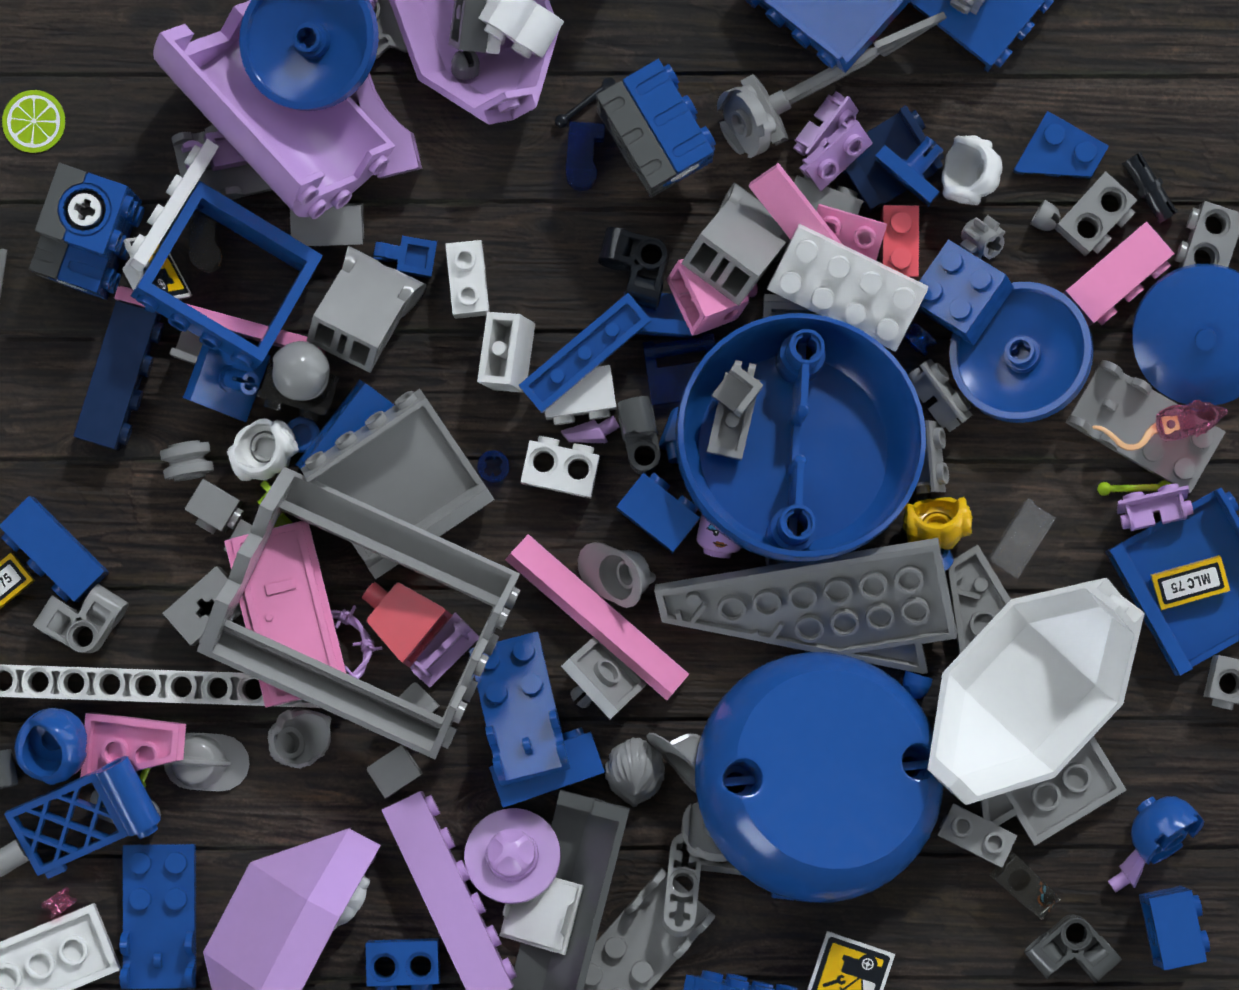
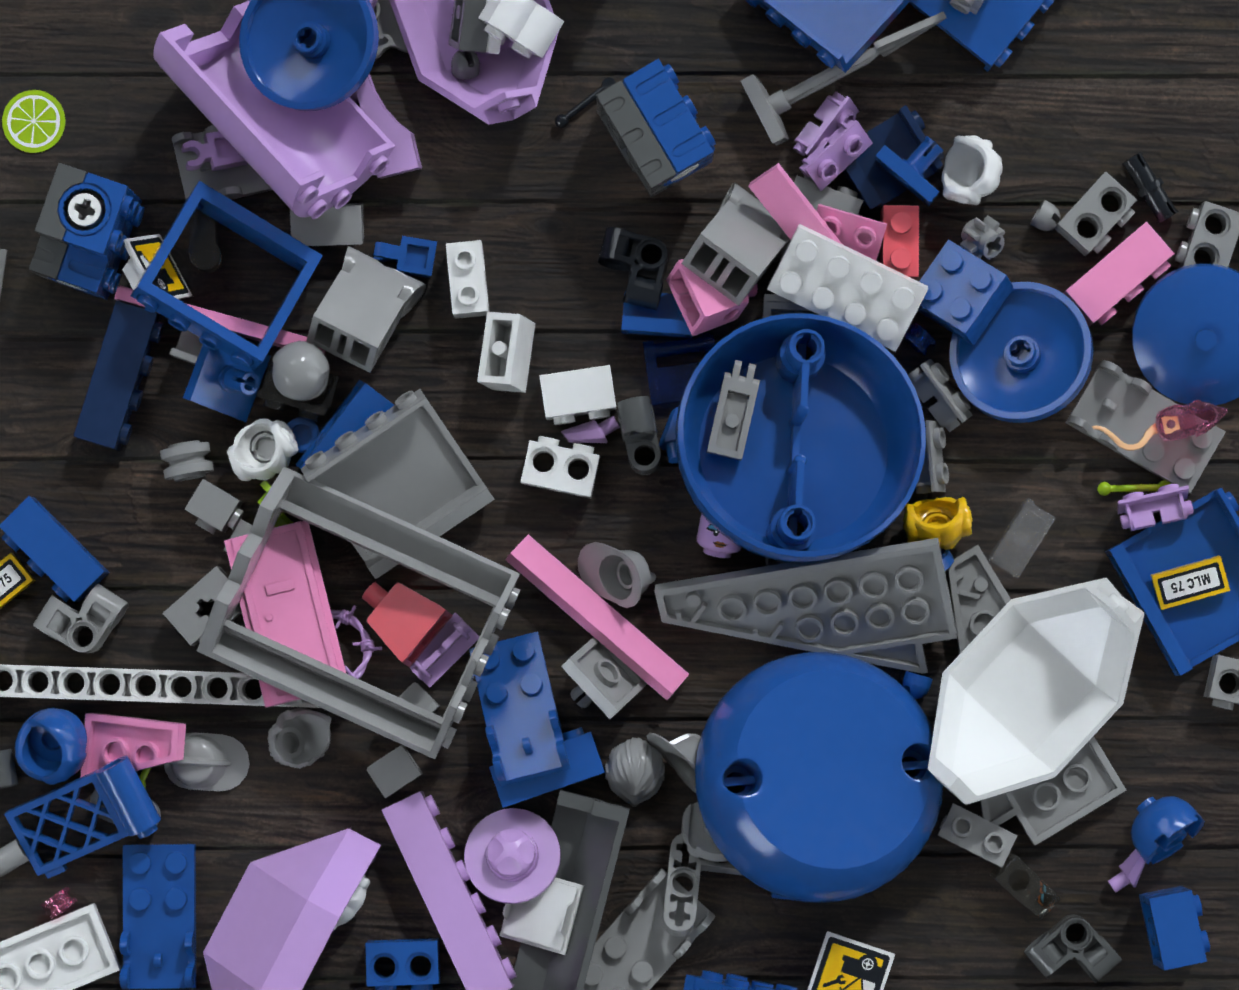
white plate [128,139,219,272] -> none
clear blue bush [477,450,510,483] -> none
blue plate [518,293,651,413] -> none
clear blue leg [566,121,605,192] -> none
blue brick [616,473,700,554] -> none
light grey panel [711,363,763,418] -> none
light grey plate [717,84,776,158] -> none
blue wing [1012,111,1109,178] -> none

